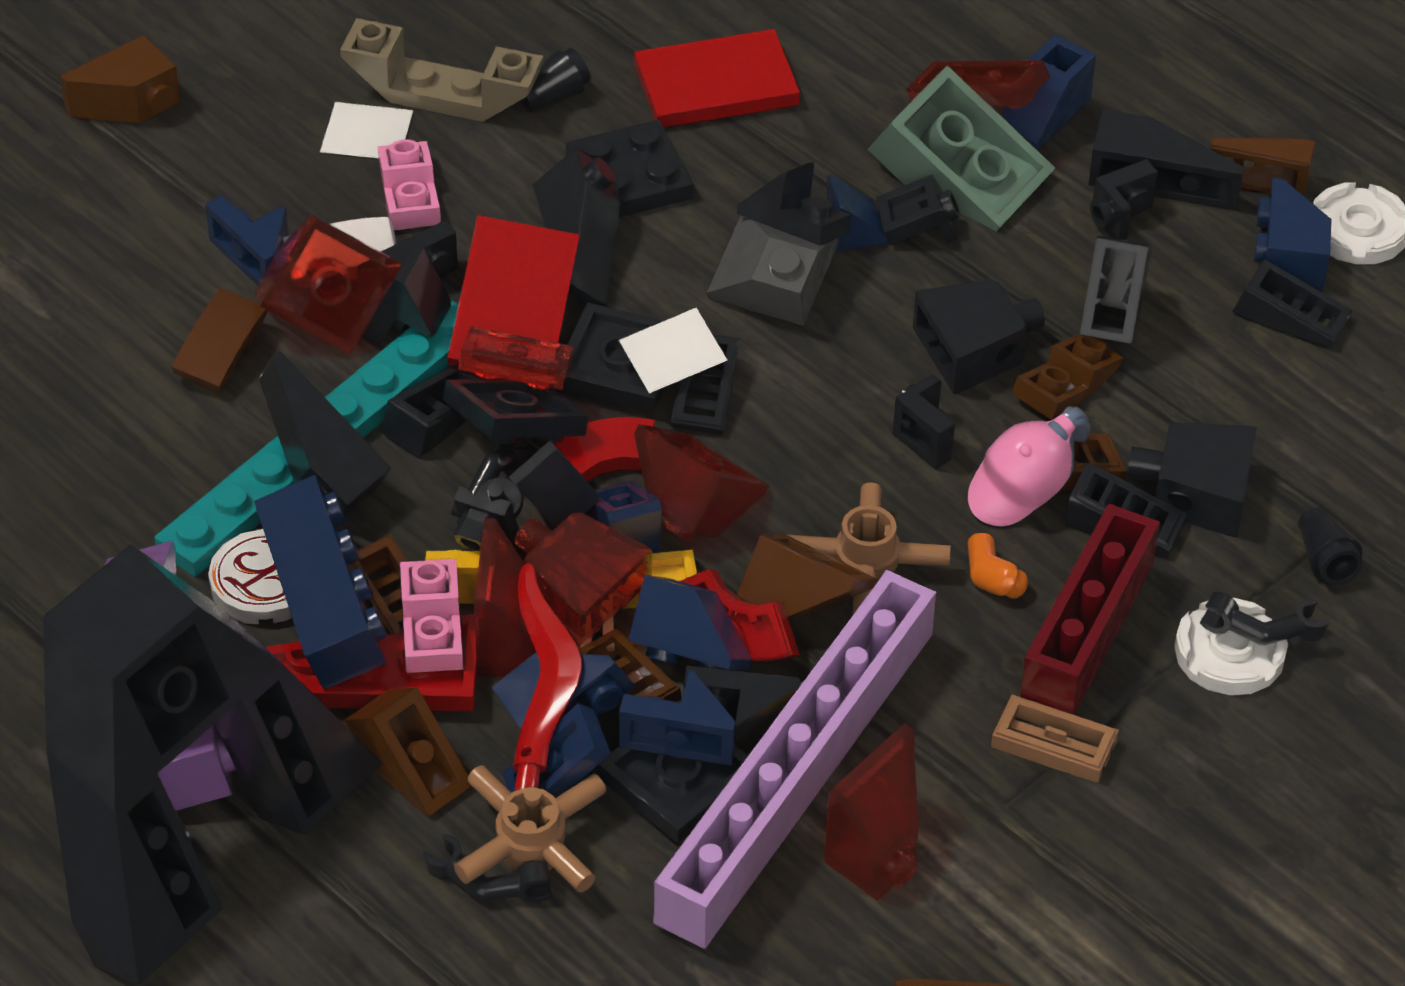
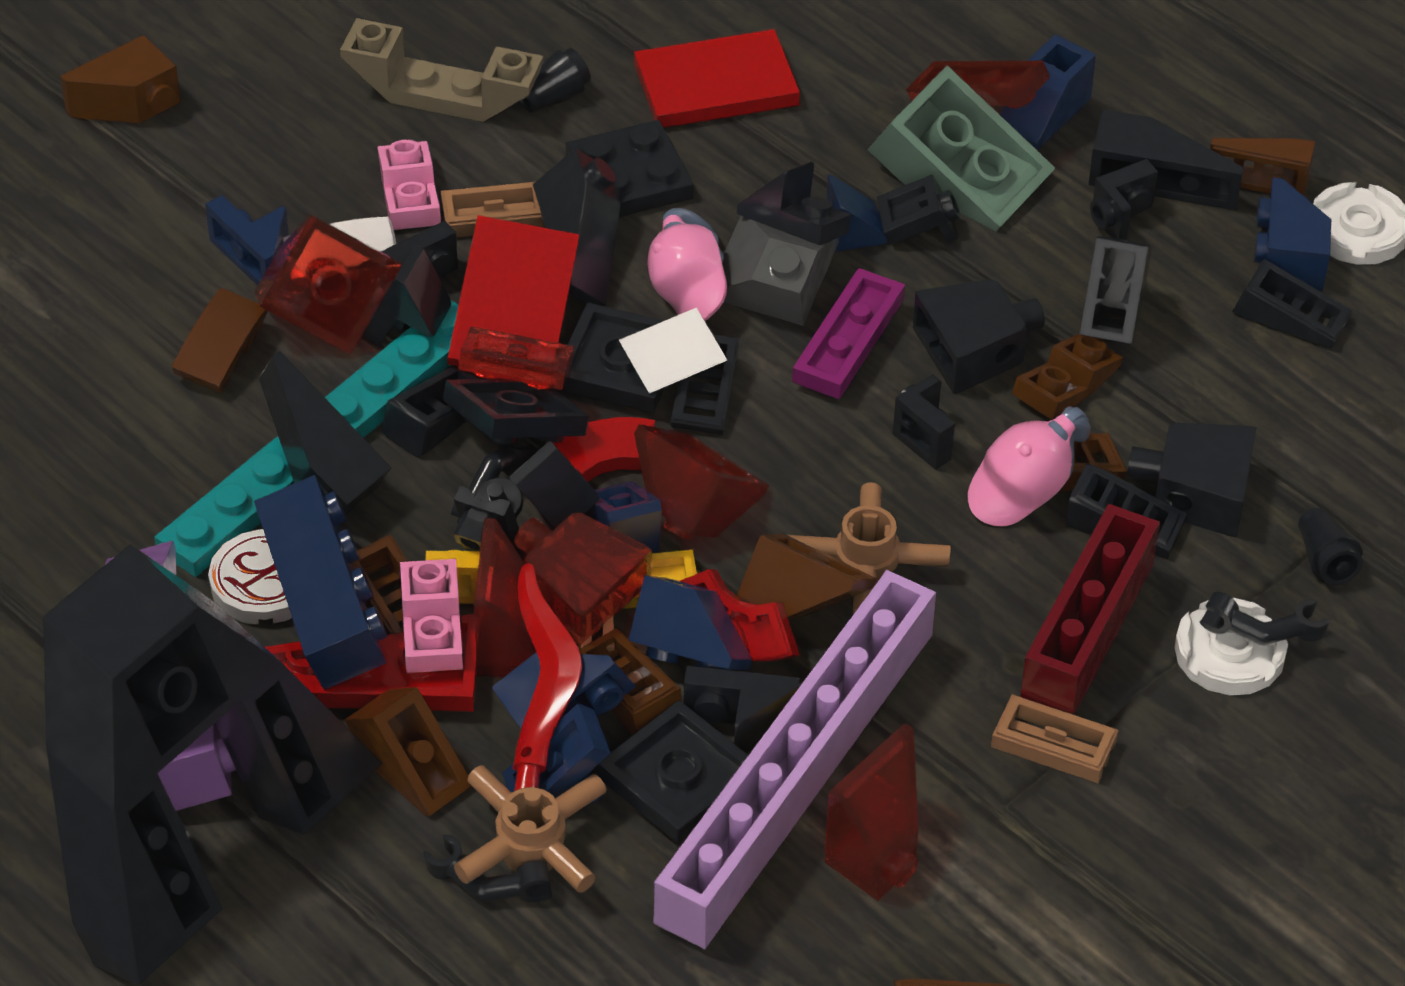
white sticker [320,102,413,159] -> none
dark blue slope [619,670,735,766] -> none
orange arm [967,533,1028,599] -> none
none -> medium nougat tile [441,182,545,238]
none -> bright pink hair [648,208,727,321]
none -> magenta plate [792,268,905,399]

